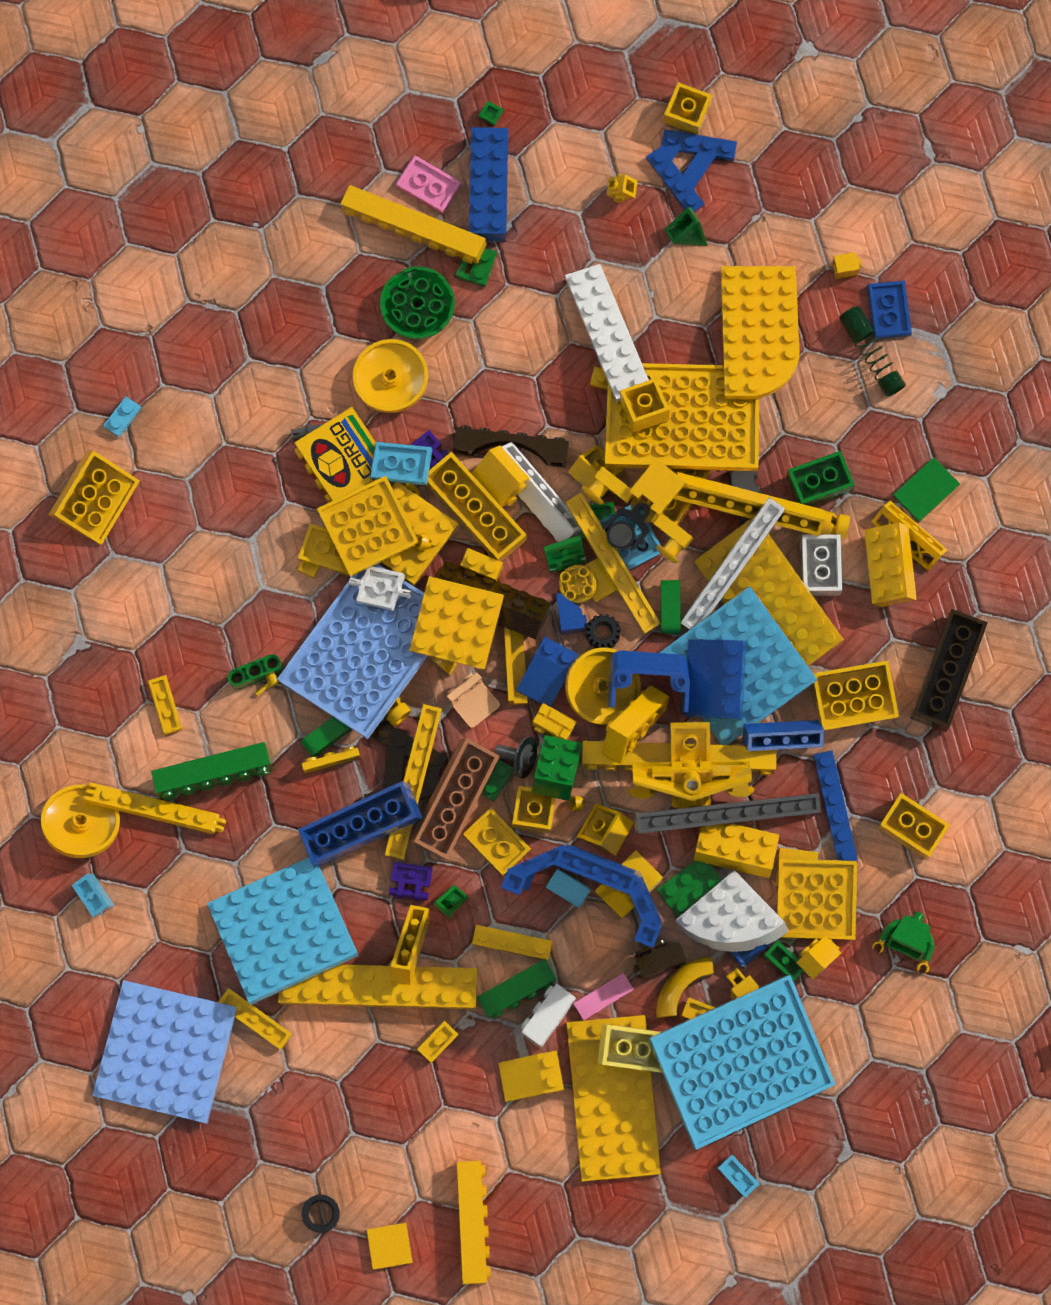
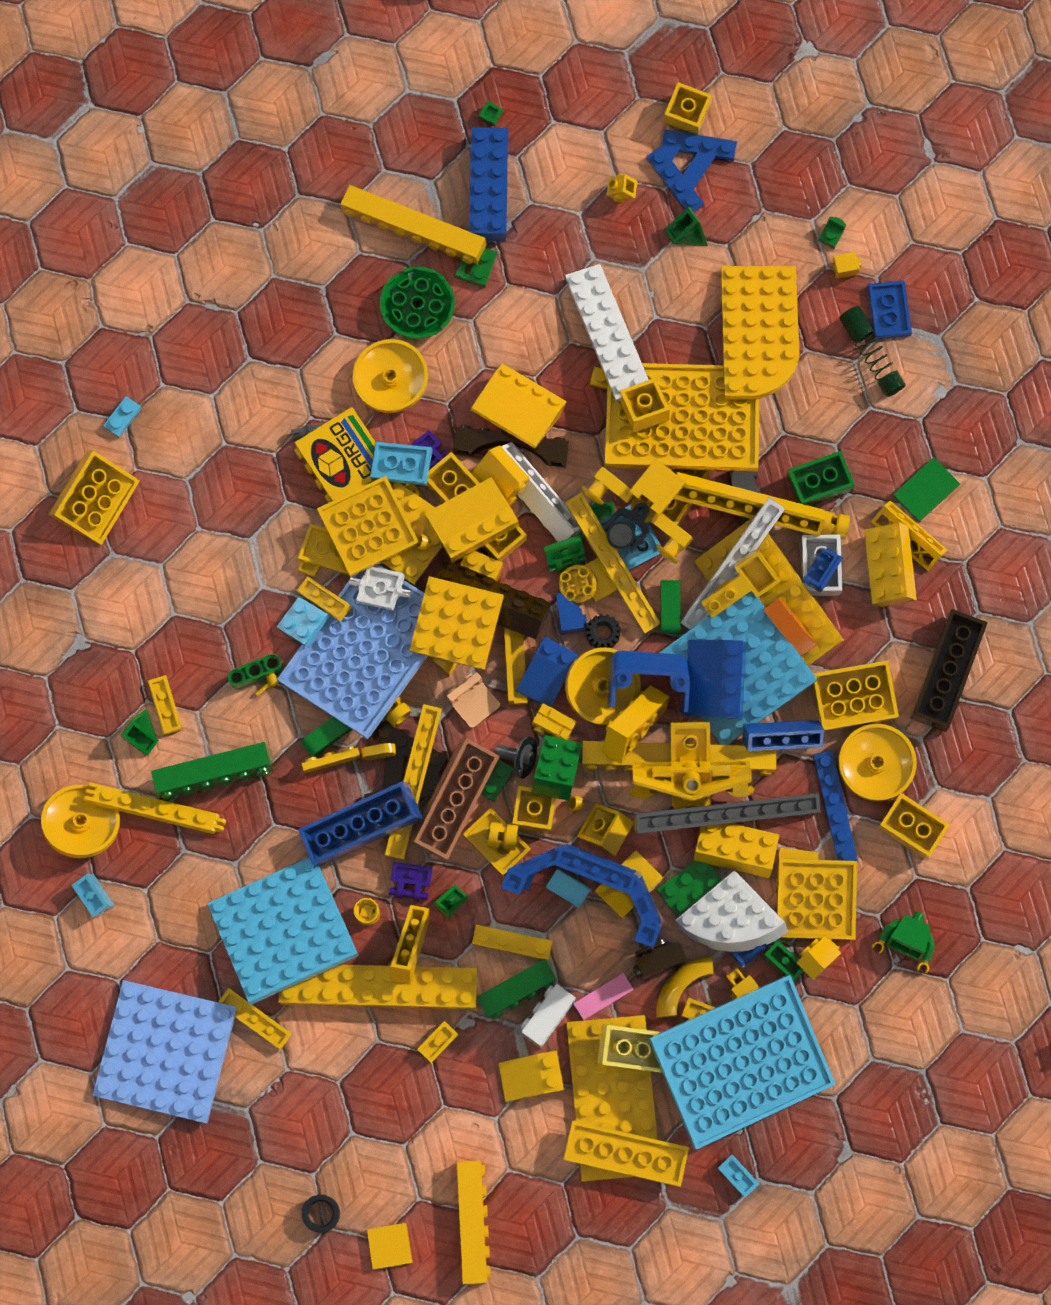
bright pink tile [395,155,462,214] -> none
yellow slope [568,445,625,488] -> none
none -> green slope [120,709,159,756]
none -> medium azure plate [277,597,329,647]
none -> yellow tile [296,576,352,622]
none -> yellow wheel [354,898,380,926]
none -> yellow beam [361,743,396,760]
none -> yellow slope [425,477,519,563]
none -> yellow slope [471,363,567,448]
none -> yellow wheel [488,822,519,851]
none -> yellow plate [564,1120,689,1187]
none -> yellow plate [701,549,781,618]
none -> orange slope [763,598,817,656]
none -> blue hinge [802,548,843,592]
none -> green bracket [818,216,846,249]
none -> yellow dish [838,724,917,801]

